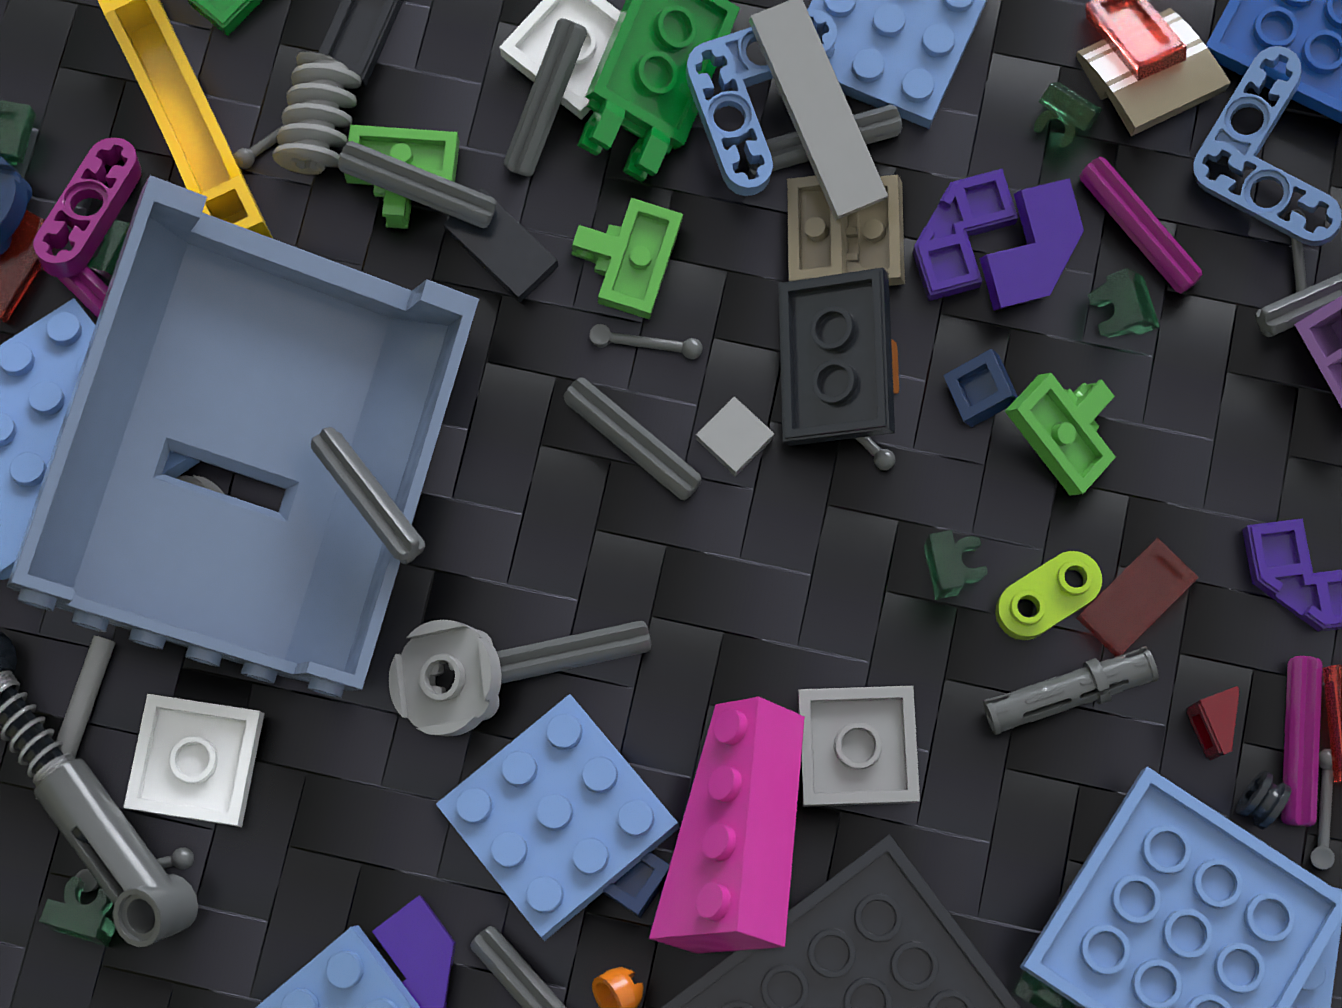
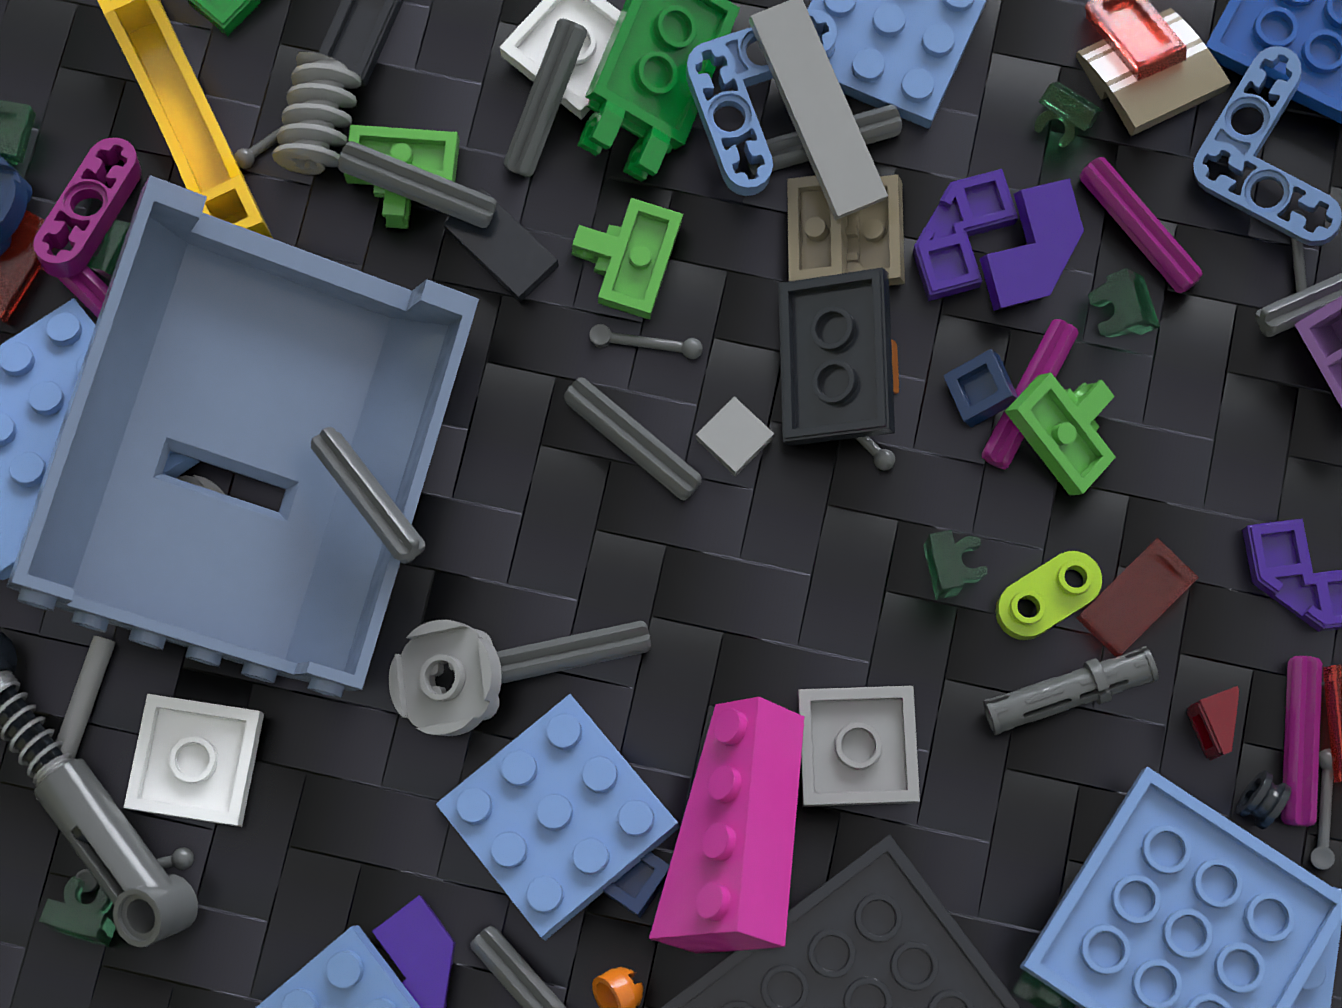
none -> magenta axle [982,319,1078,469]

